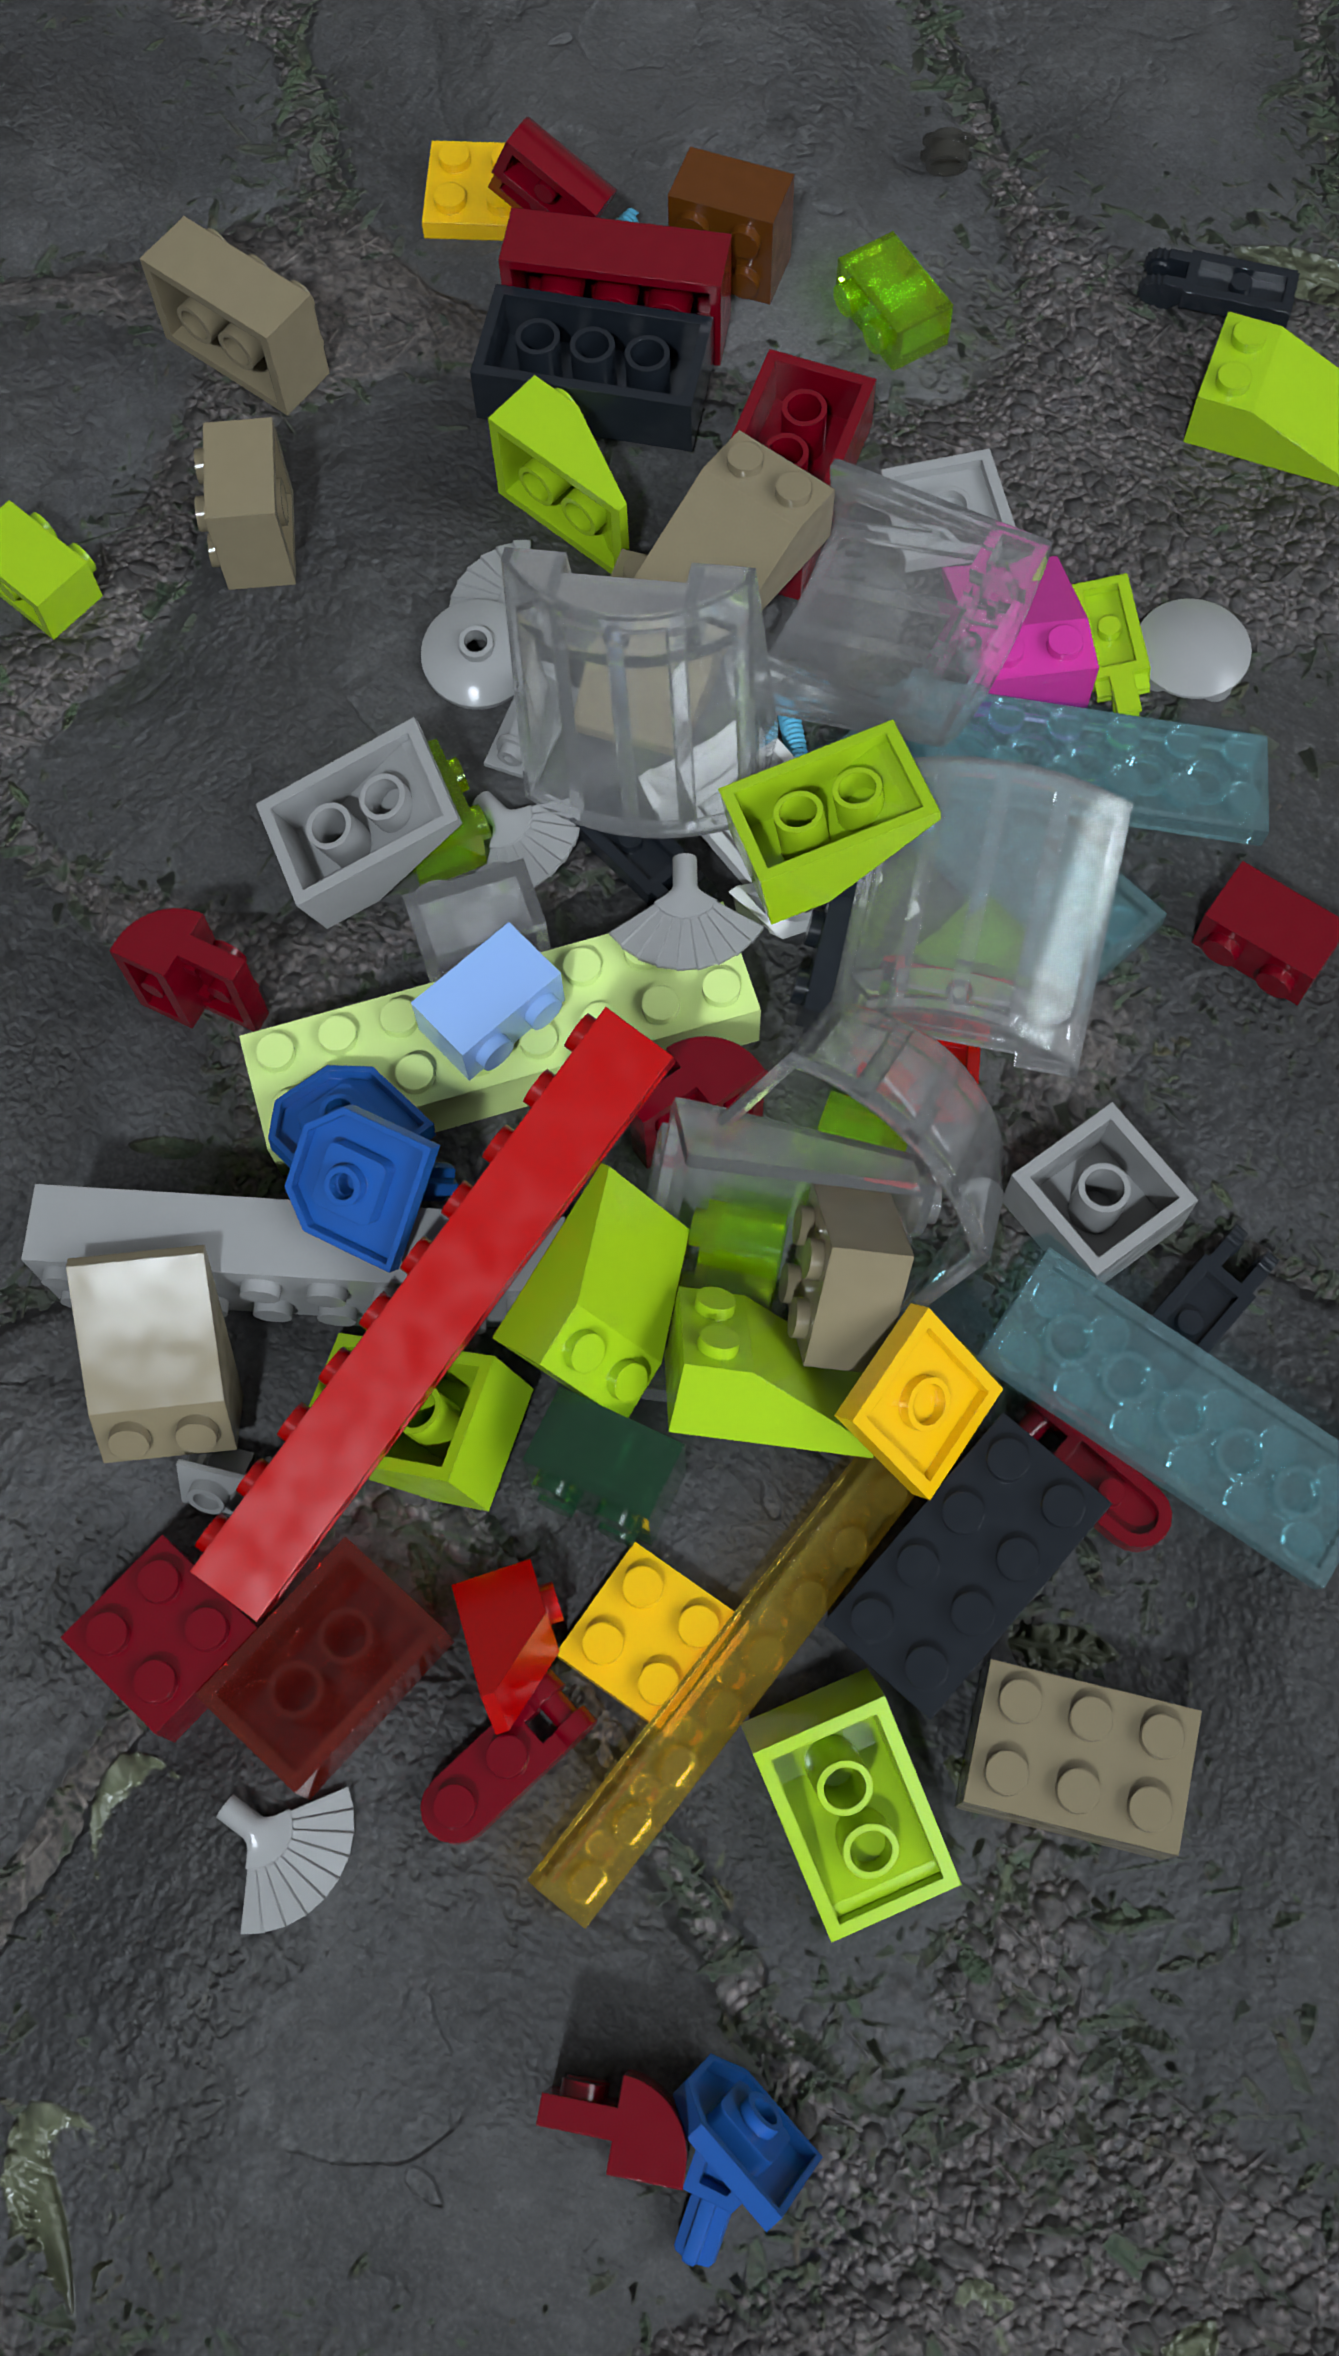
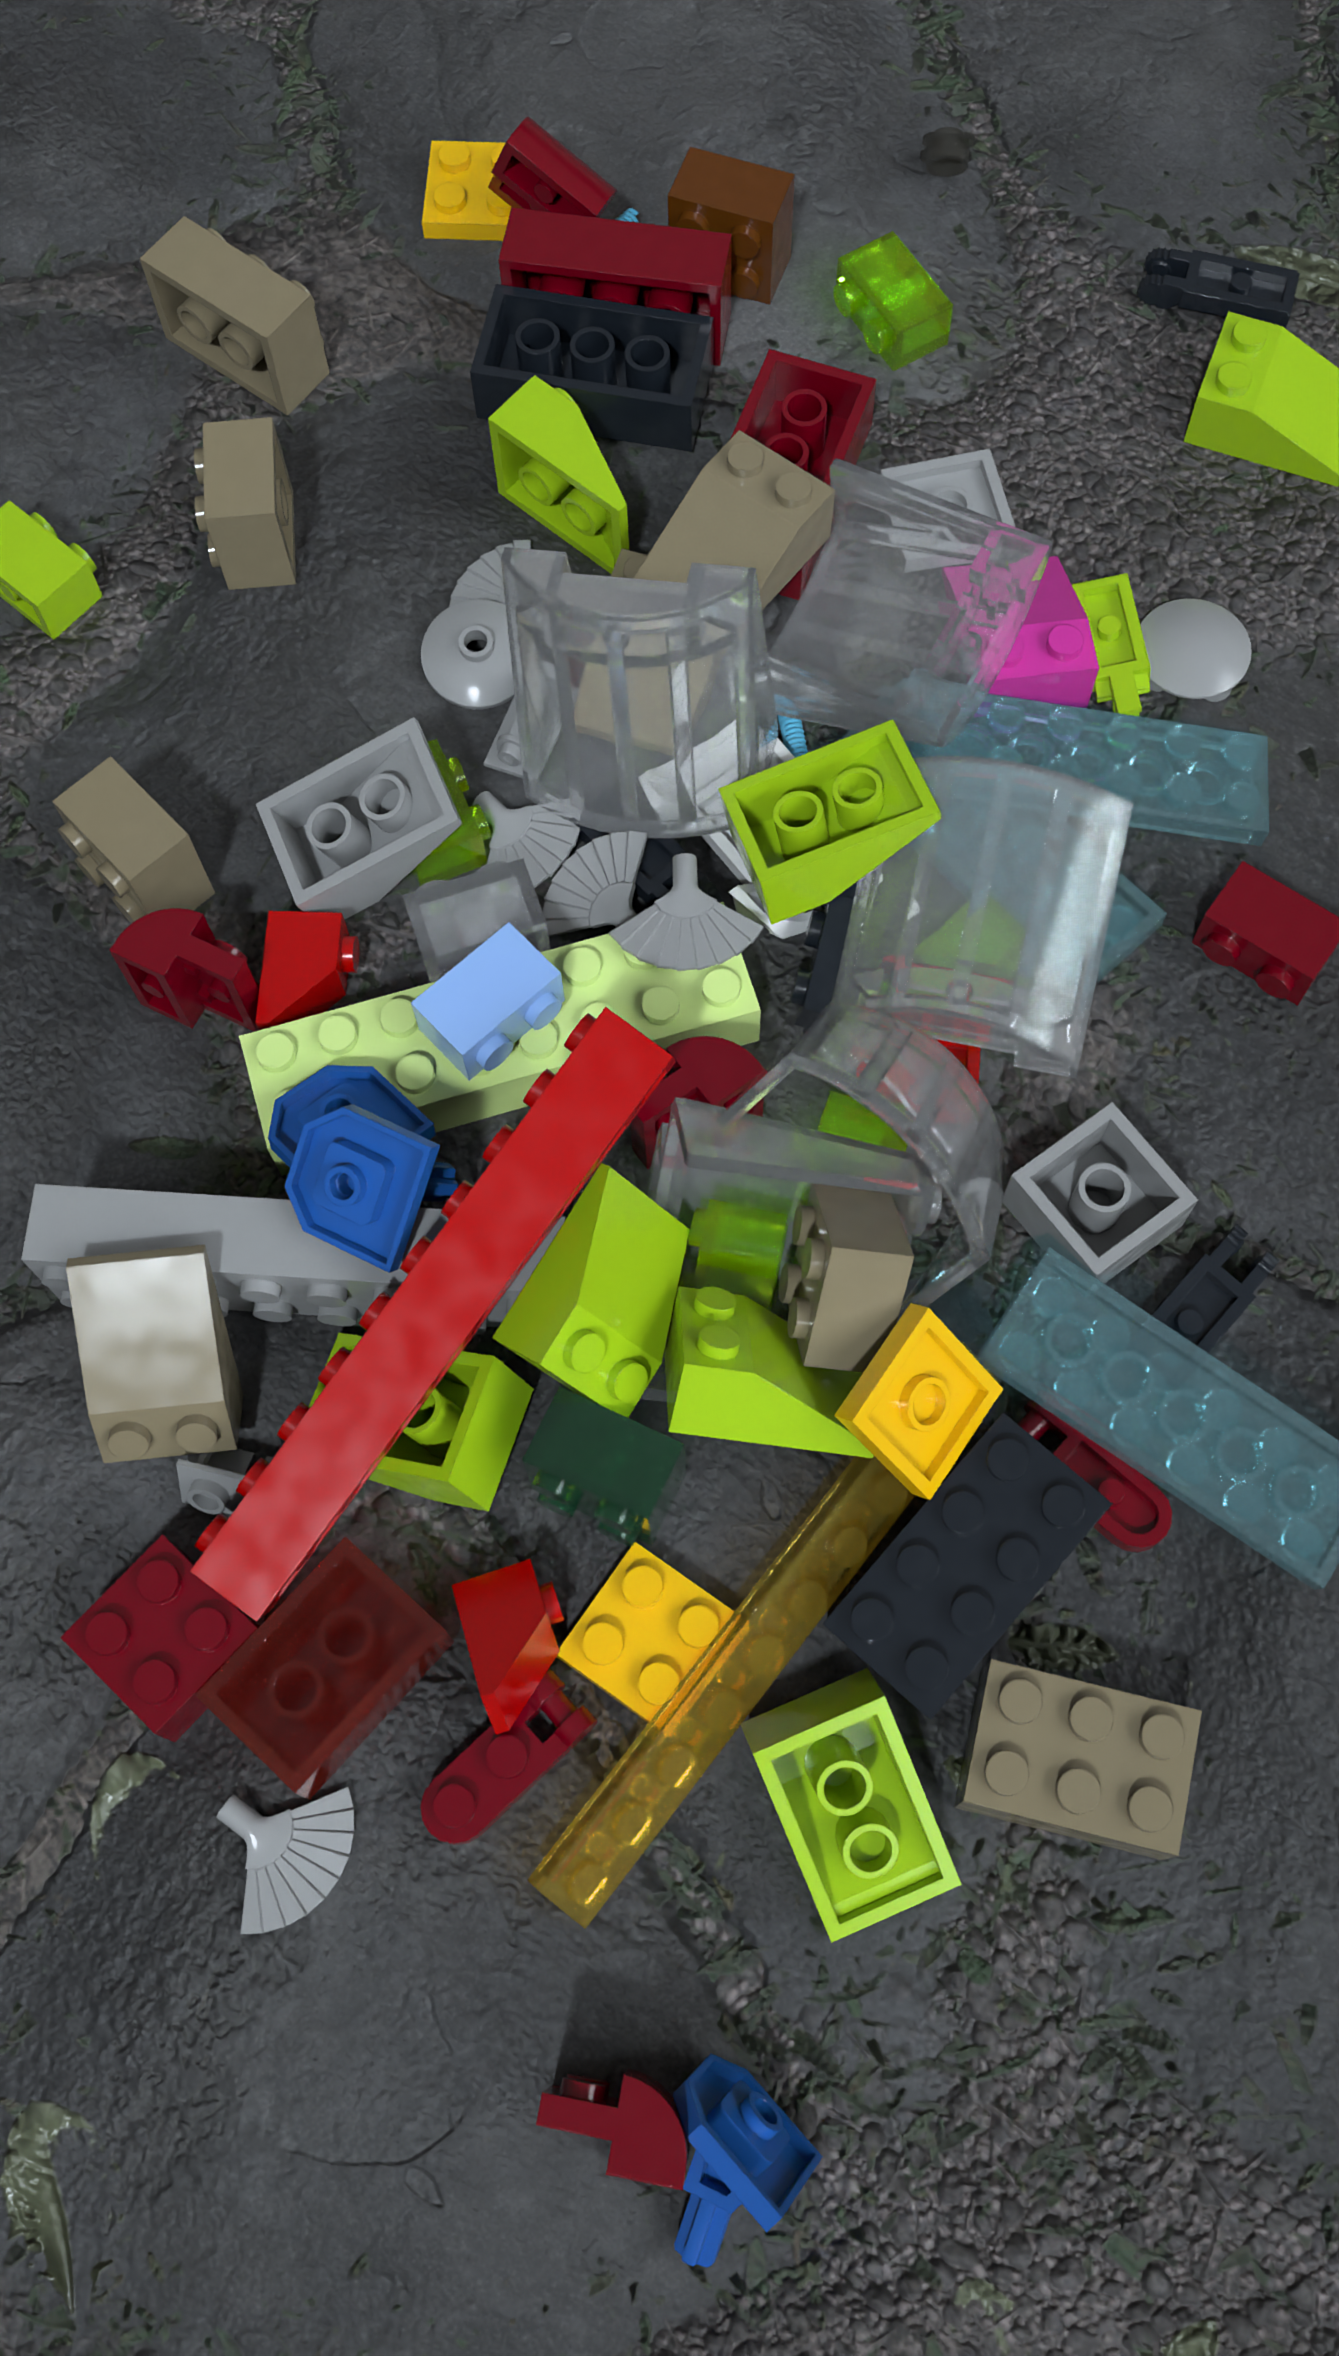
none -> dark tan brick [52,756,215,923]
none -> red slope [255,911,359,1030]
none -> light grey hand [541,830,648,939]

